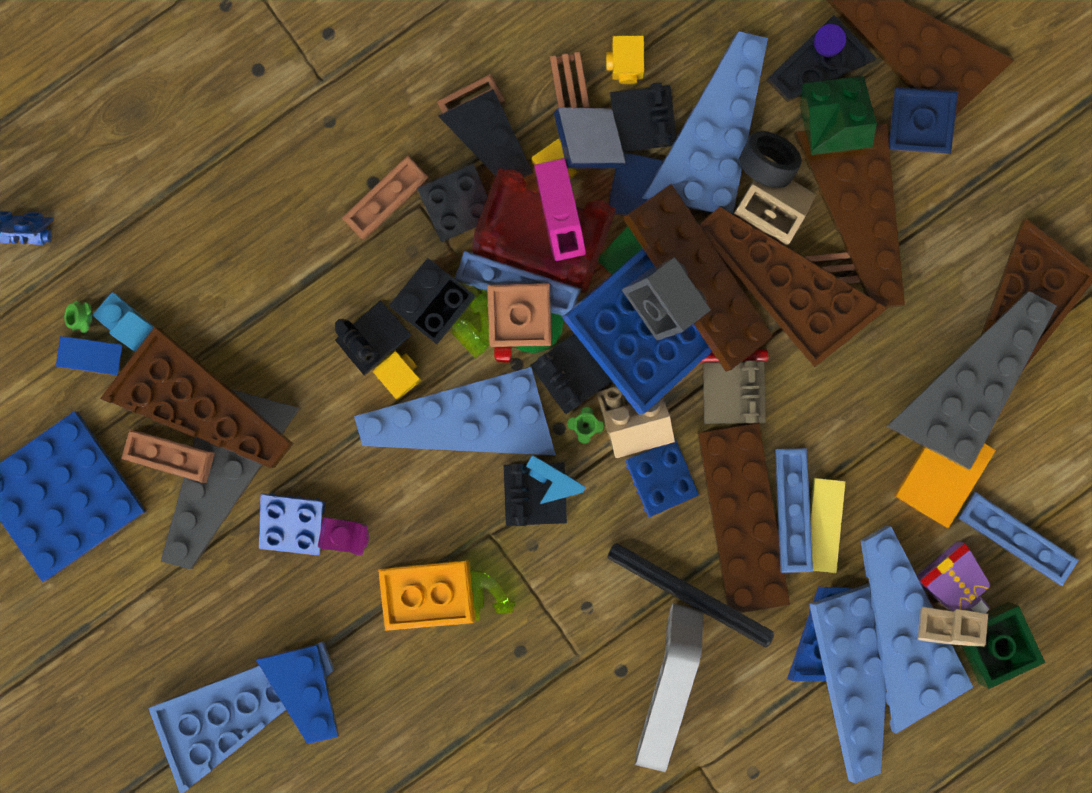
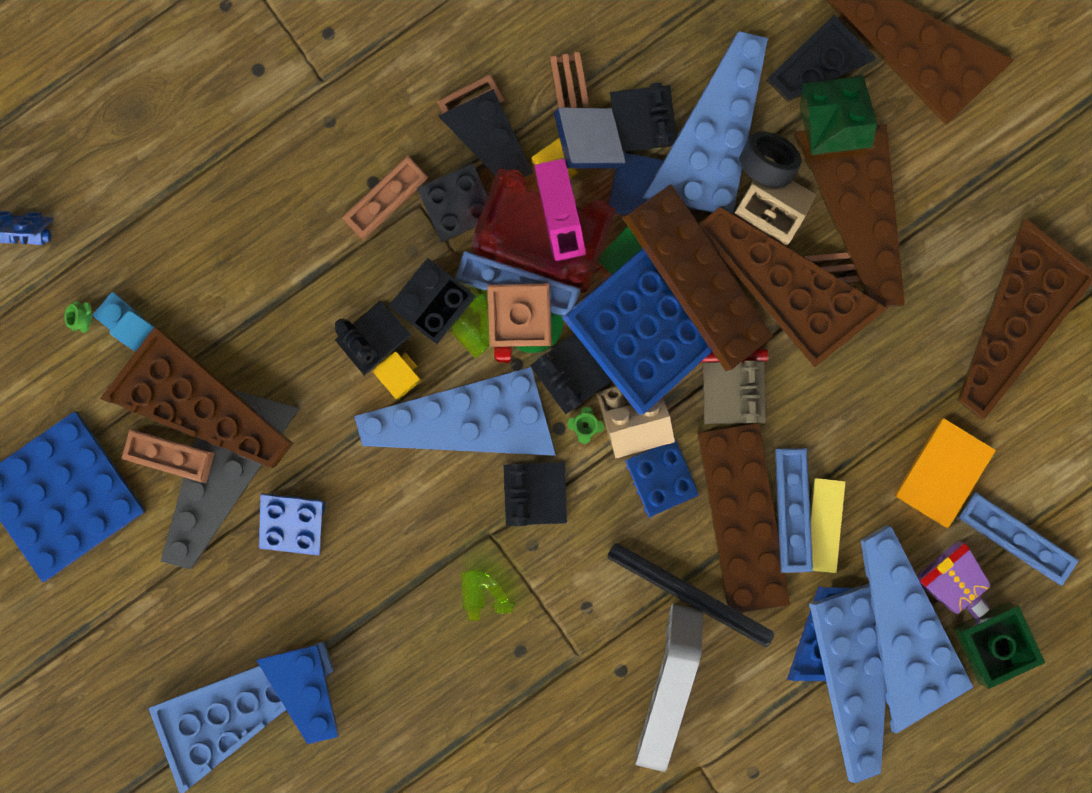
blue slope [56,336,123,375] -> none
magenta bracket [318,517,369,556] -> none
light orange tile [378,560,476,631] -> none
dark azure slope [526,455,586,504] -> none
yellow brick [606,36,644,84] -> none
dark grey brick [622,257,711,341] -> none
dark purple tile [814,24,846,57] -> none
dark grey wing [886,291,1056,470] -> none
dark blue tile [889,88,958,154] -> none
tan slope [917,607,988,646] -> none

